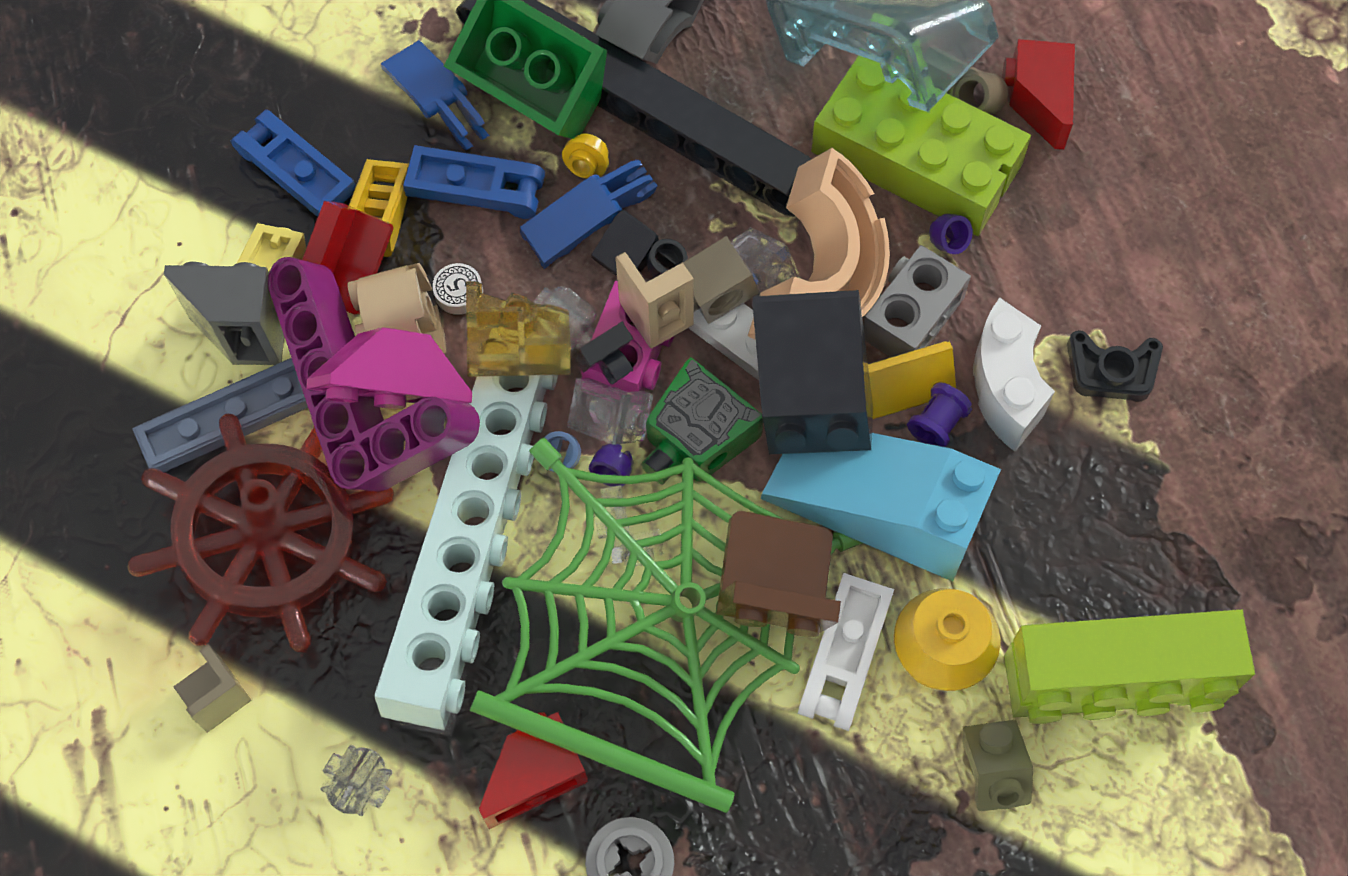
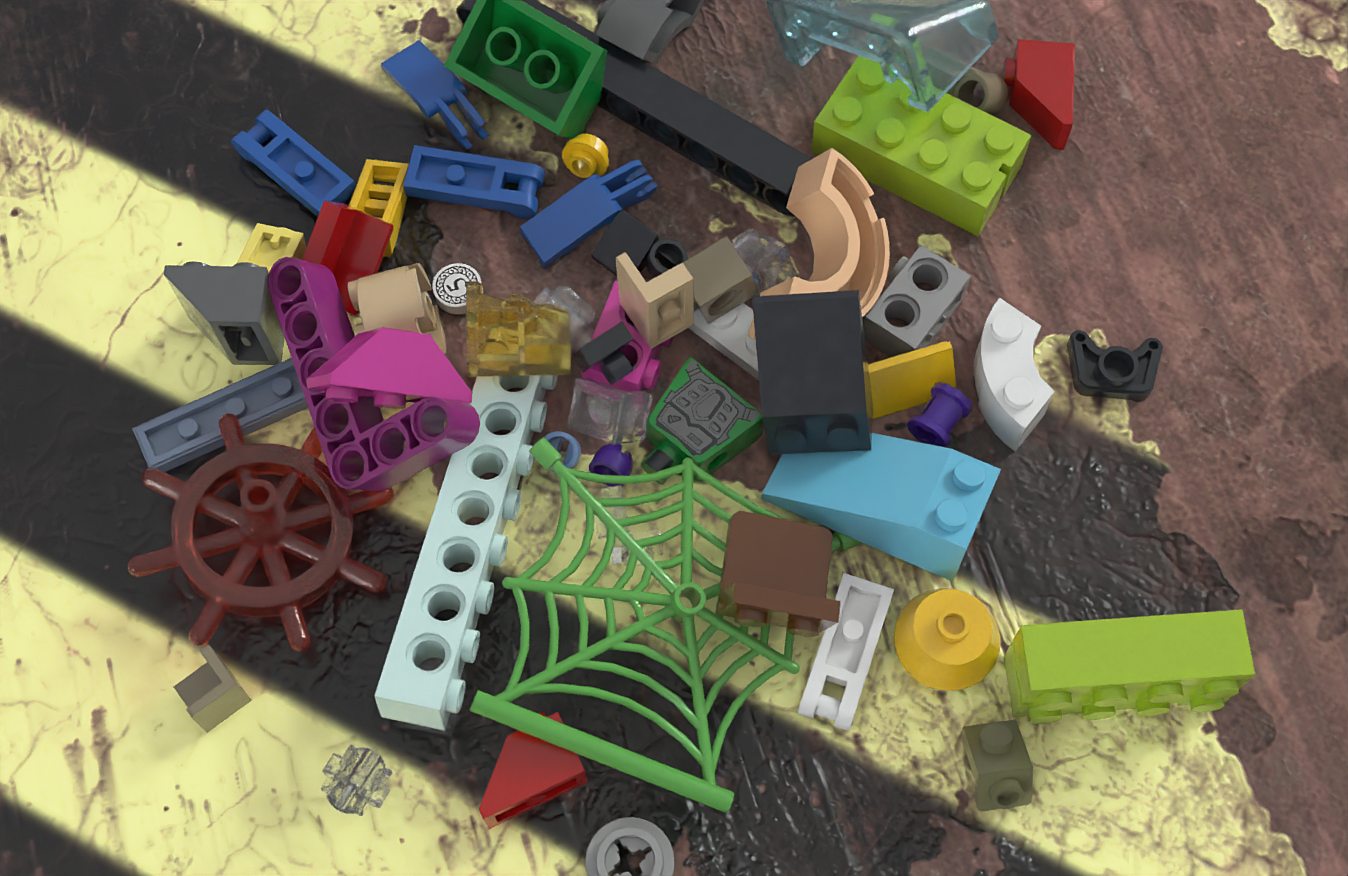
dark purple hinge [929,214,973,254] -> none

